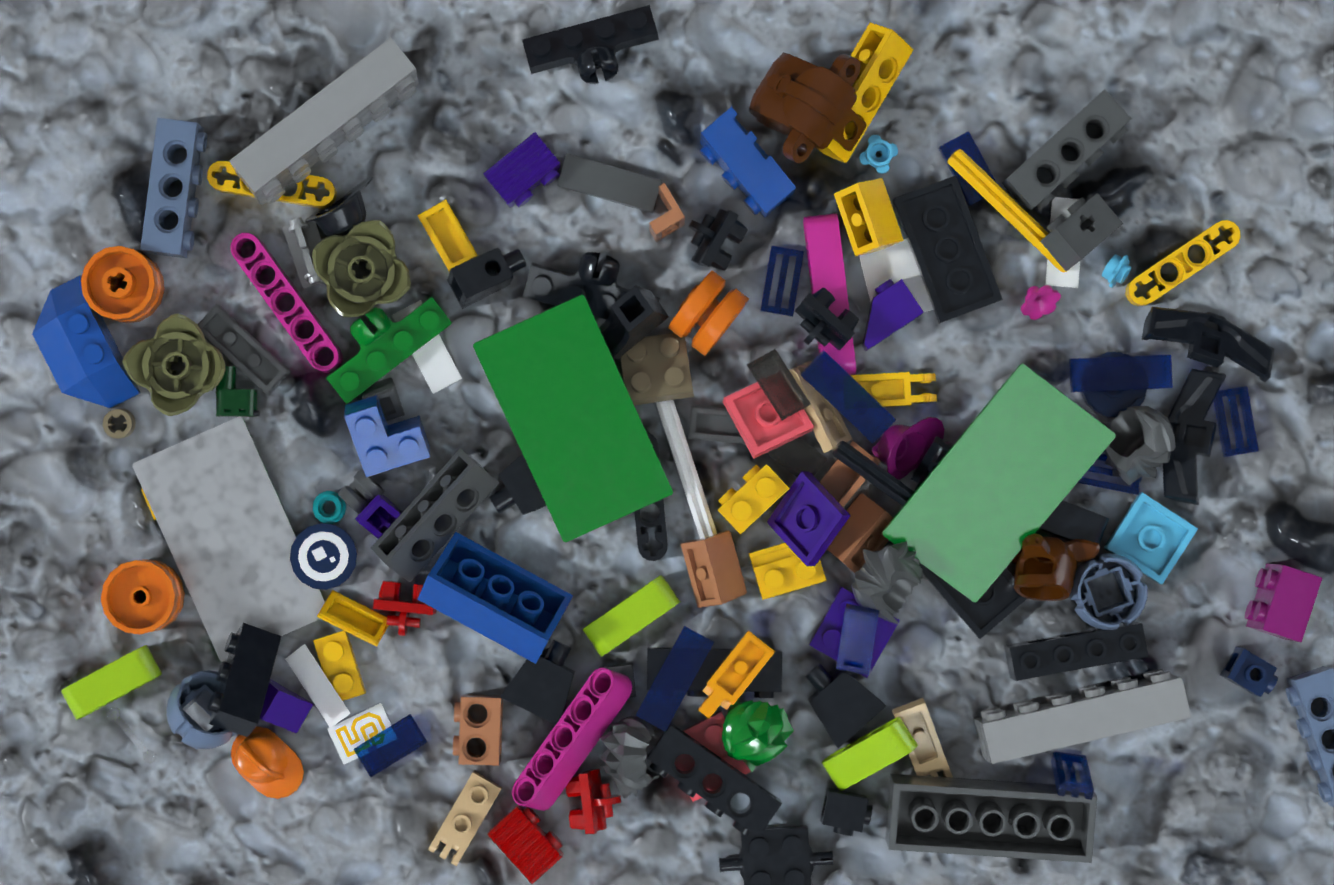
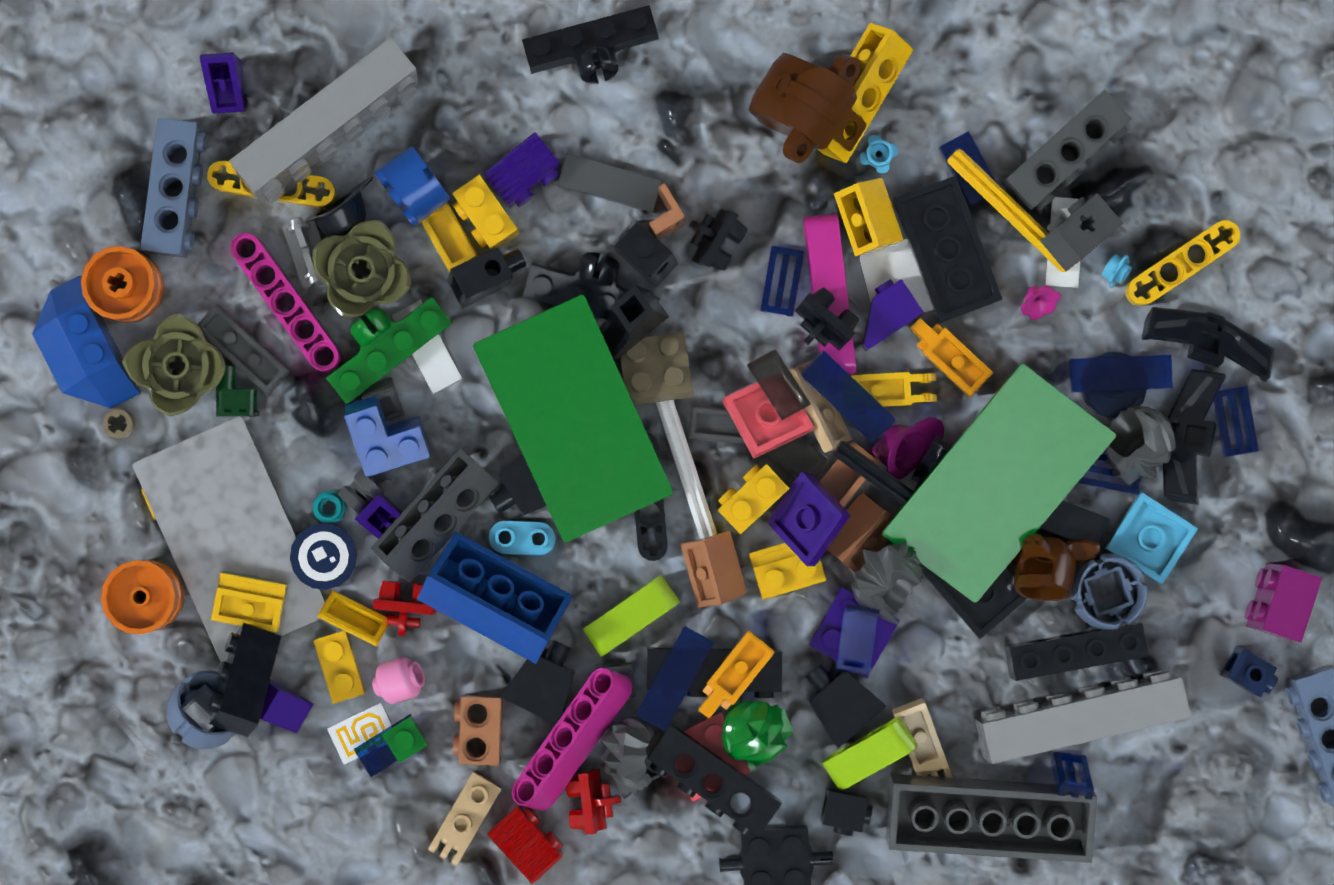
lime beam [61,645,162,720] -> none
orange piece [231,726,304,799] -> none
white sticker [285,644,351,728] -> none
orange wheel [668,270,749,356] -> none
blue wedge [700,106,796,218] -> none
none -> dark purple slope [200,52,245,114]
none -> yellow plate [211,572,288,633]
none -> bright pink head [372,656,425,704]
none -> blue brick [374,146,451,227]
none -> green plate [382,716,429,763]
none -> yellow brick [452,174,520,250]
none -> medium azure plate [489,521,556,555]
none -> black torso [610,221,678,288]
none -> light orange hinge [908,318,993,397]

